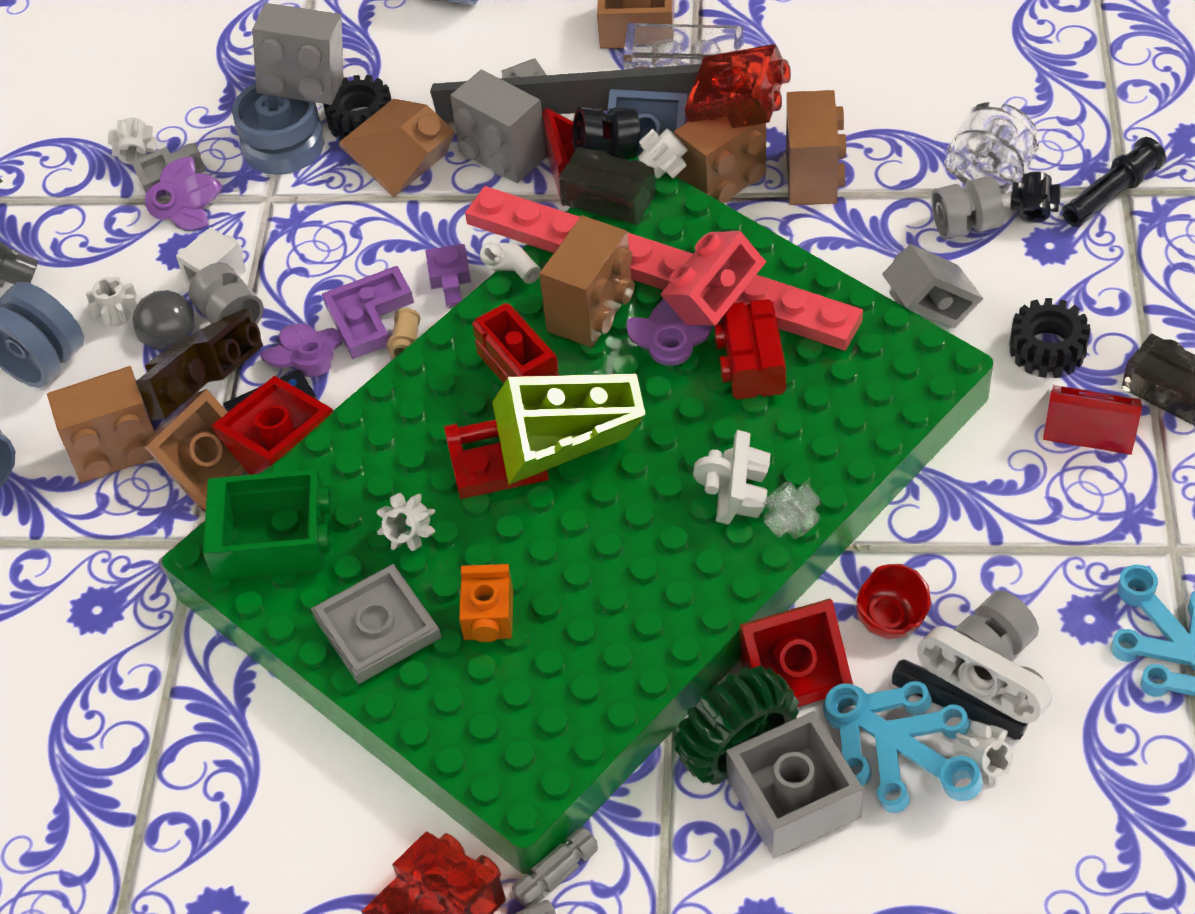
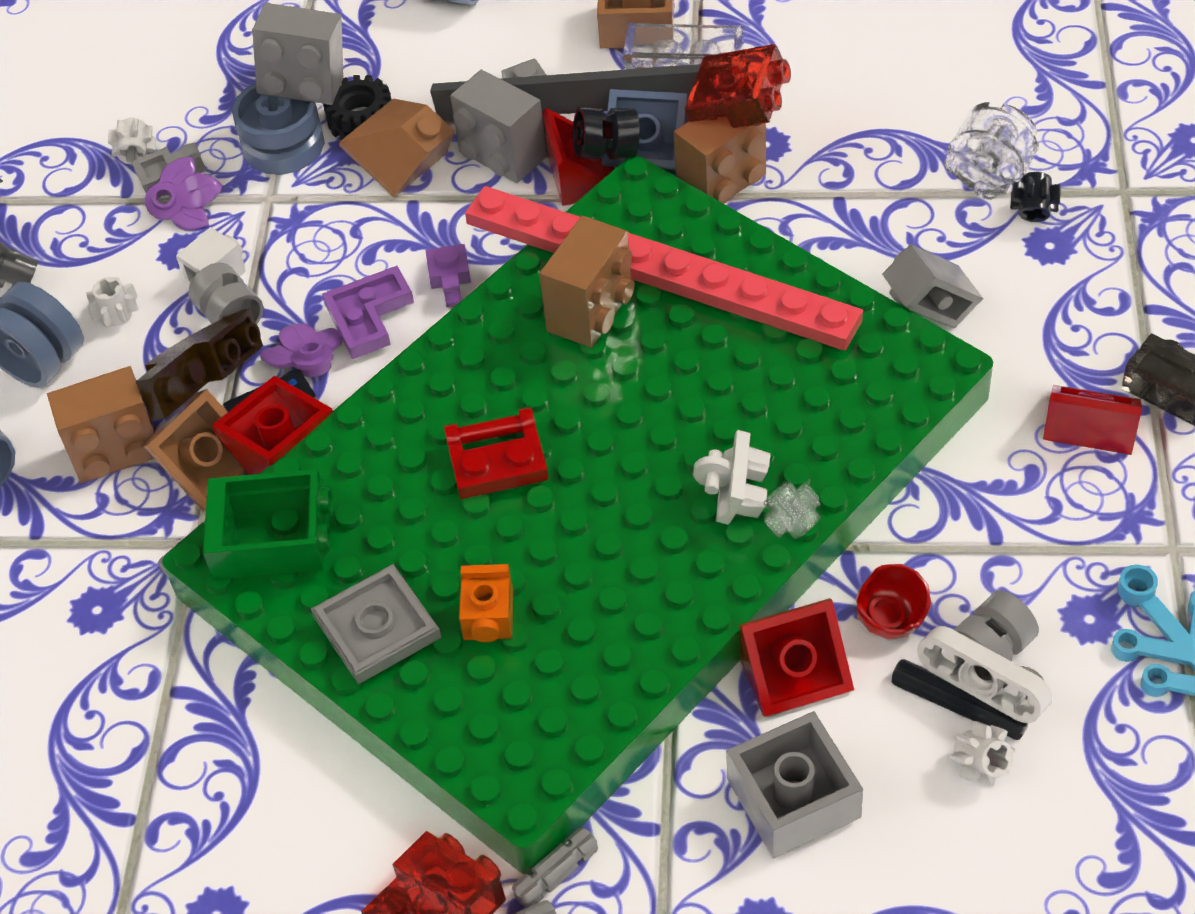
dark grey hair [132,290,195,349] -> none
white gear [377,493,435,551] -> none
tan pin [387,308,421,359] -> none
red brick [472,303,559,384] -> none
white arm [480,242,541,284] -> none
lime wedge [492,374,645,485] -> none
clear smoke brick [559,147,656,226] -> none
medium lavender plate [627,299,713,366] -> none
white gear [638,129,688,179] -> none
coral brick [660,231,766,326] -> none
dark green gear [673,665,799,785] -> none
red brick [714,299,786,399] -> none
medium nougat brick [786,90,846,205] -> none
medium azure plant [823,681,983,813] -> none
light grey wheel [931,176,1004,240] -> none
black tyre [1009,298,1091,378] -> none
black pin [1062,136,1166,228] -> none

